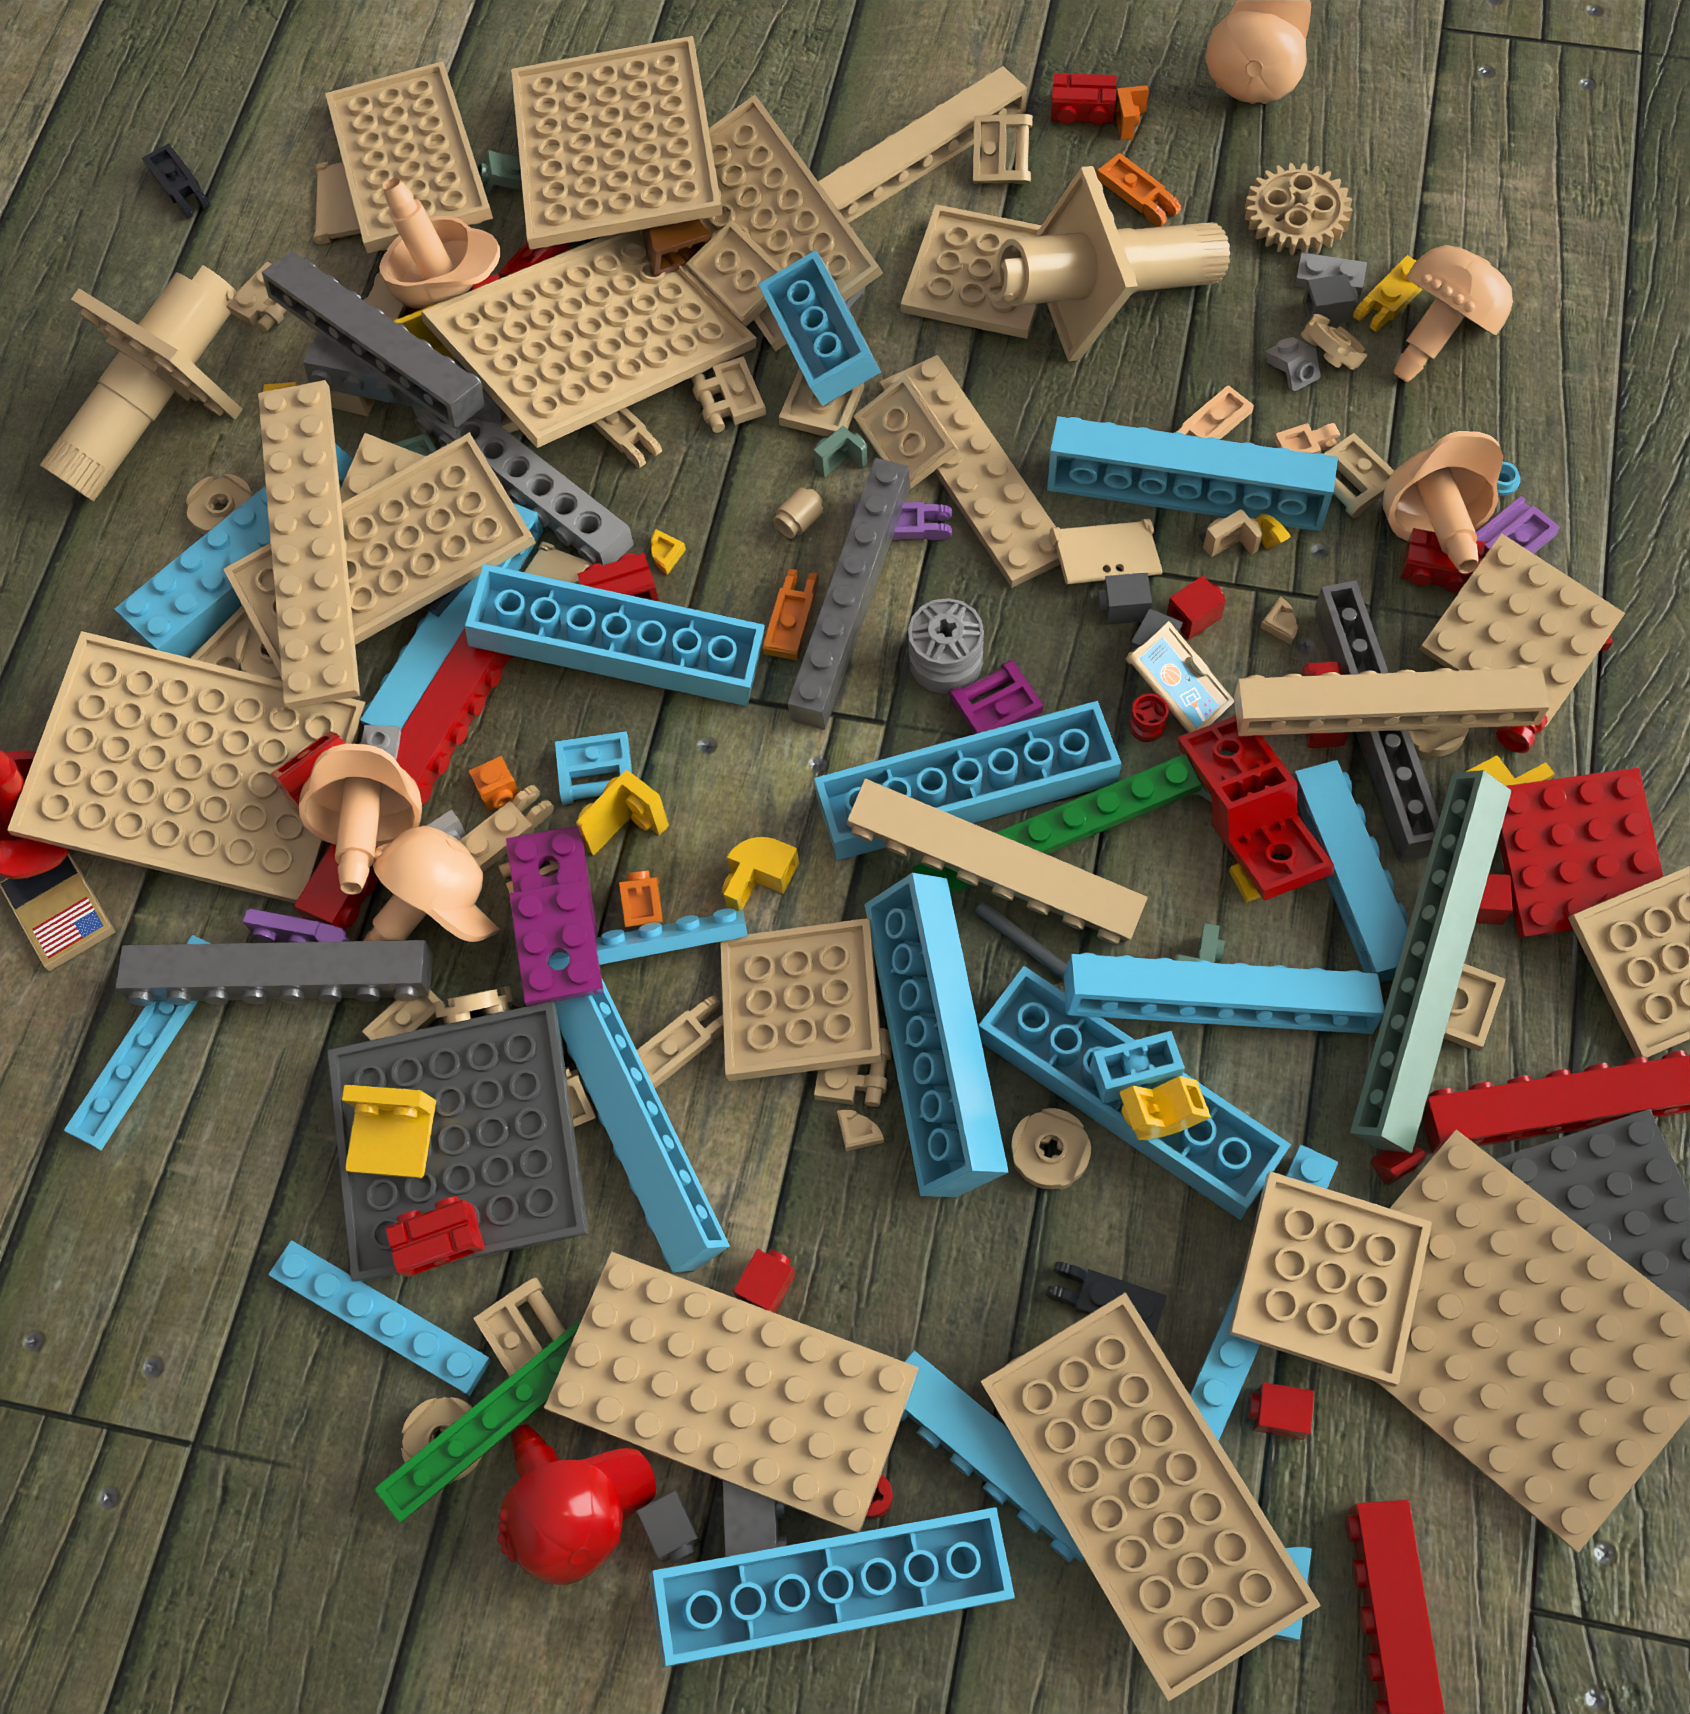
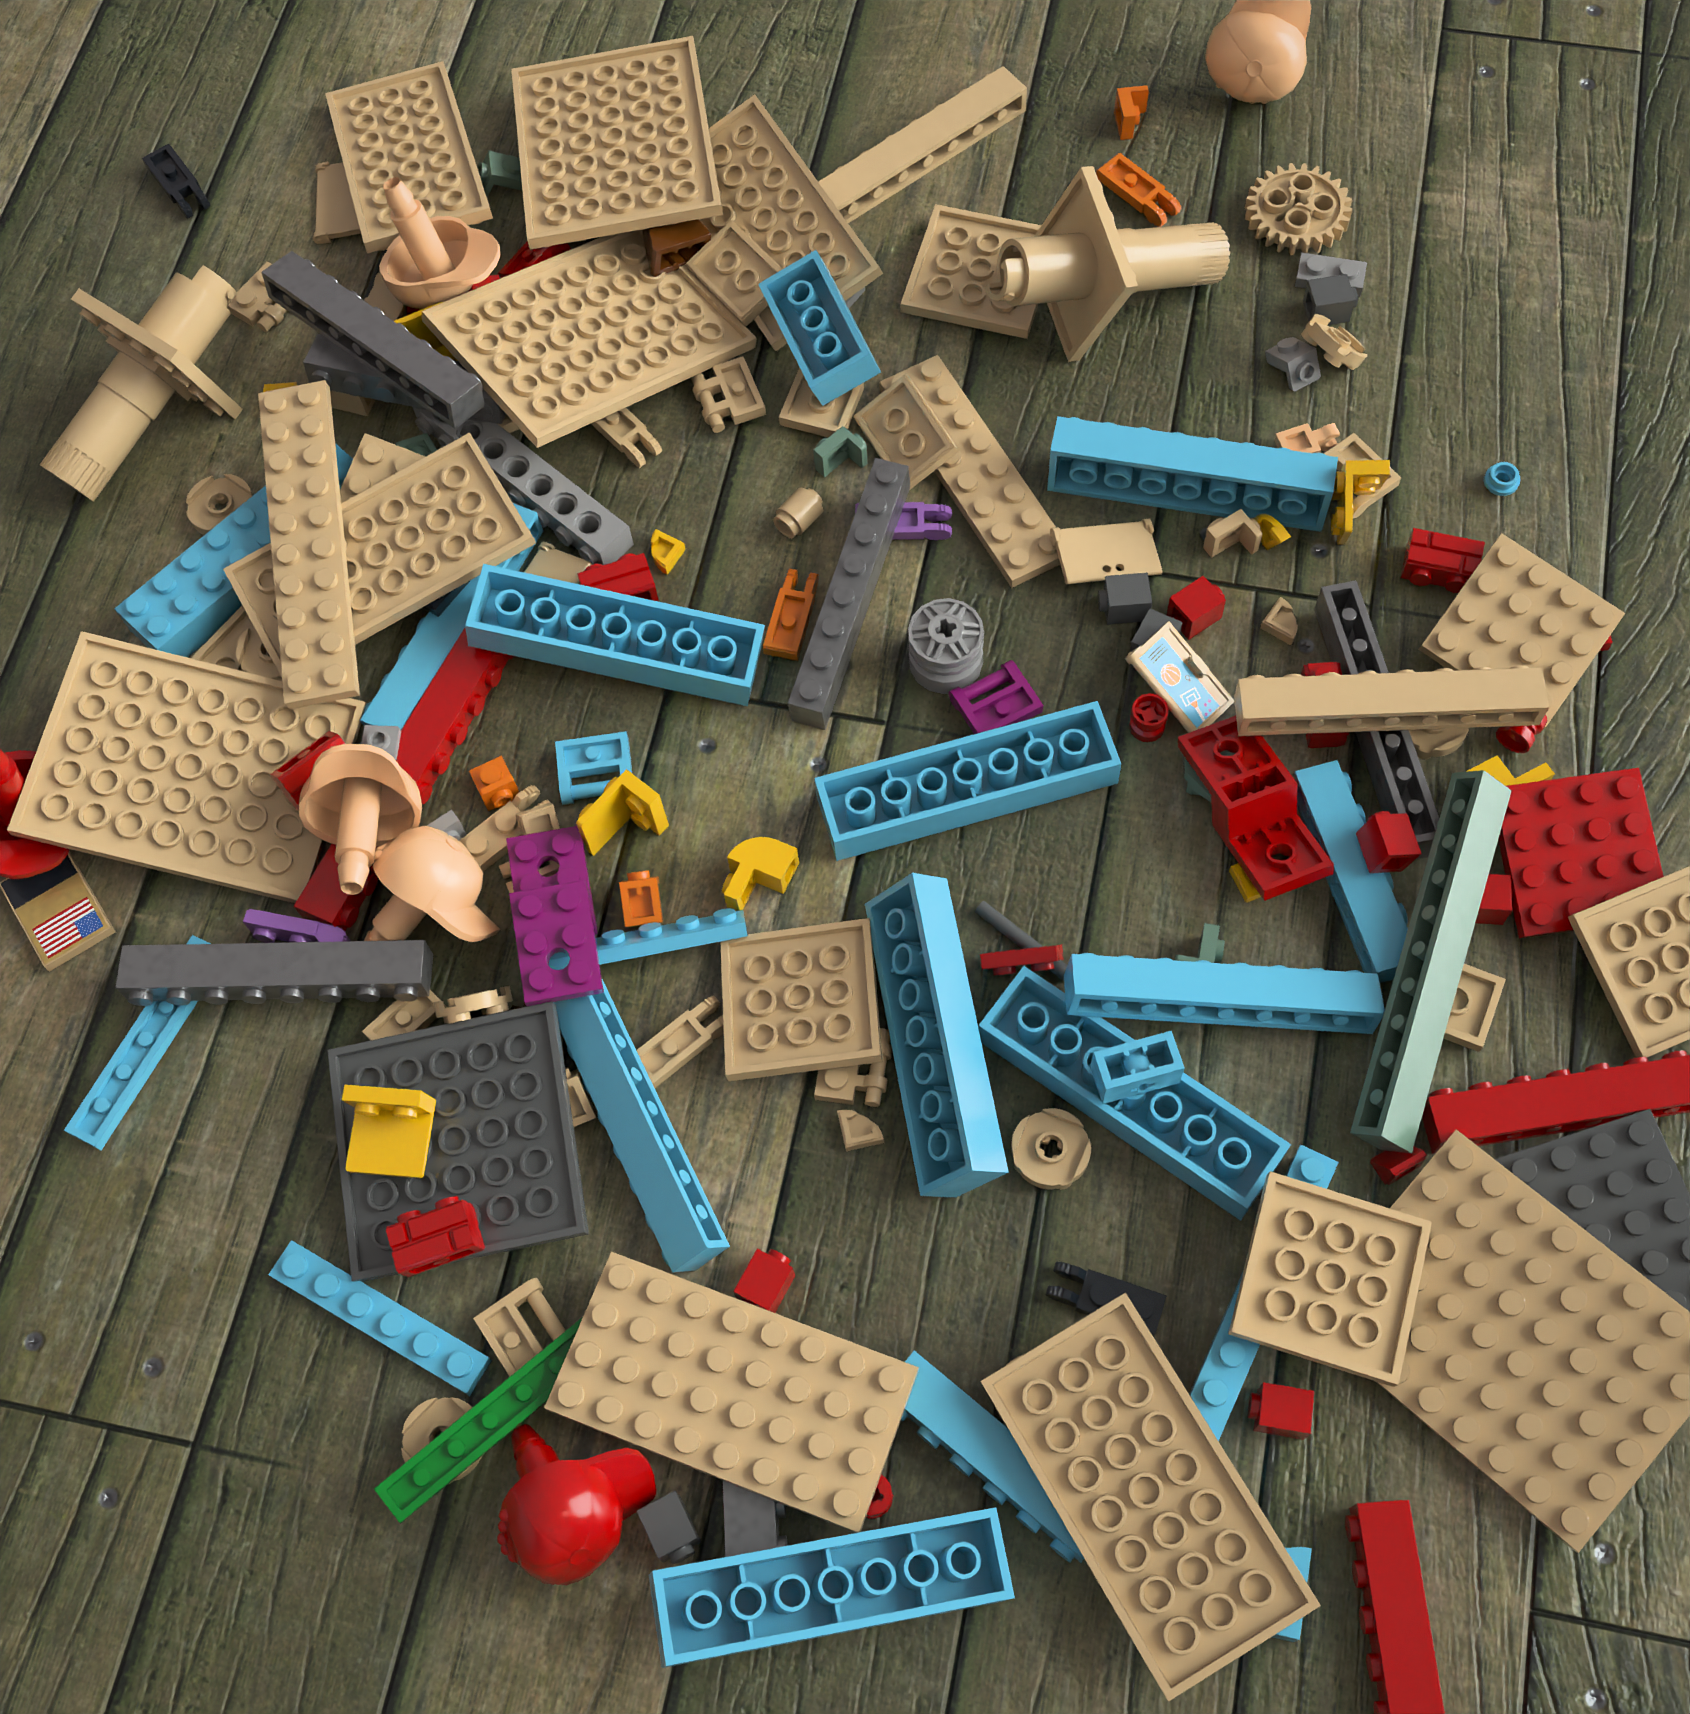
tan brick [846,779,1148,945] -> none
green plate [912,754,1202,895] -> none
tan plate [973,114,1033,184] -> none
red brick [1051,73,1117,125] -> none
yellow brick [1119,1076,1211,1140] -> none
light nougat hinge [1177,386,1254,439] -> none
yellow hinge [1353,255,1423,332] -> none
light nougat piece [1382,431,1503,574] -> none
light nougat piece [1393,245,1513,383] -> none
medium lavender plate [1476,496,1560,555] -> none
none -> tan tile [516,803,560,835]
none -> red plate [980,944,1064,975]
none -> yellow bracket [1331,460,1390,545]
none -> red brick [1356,811,1422,873]

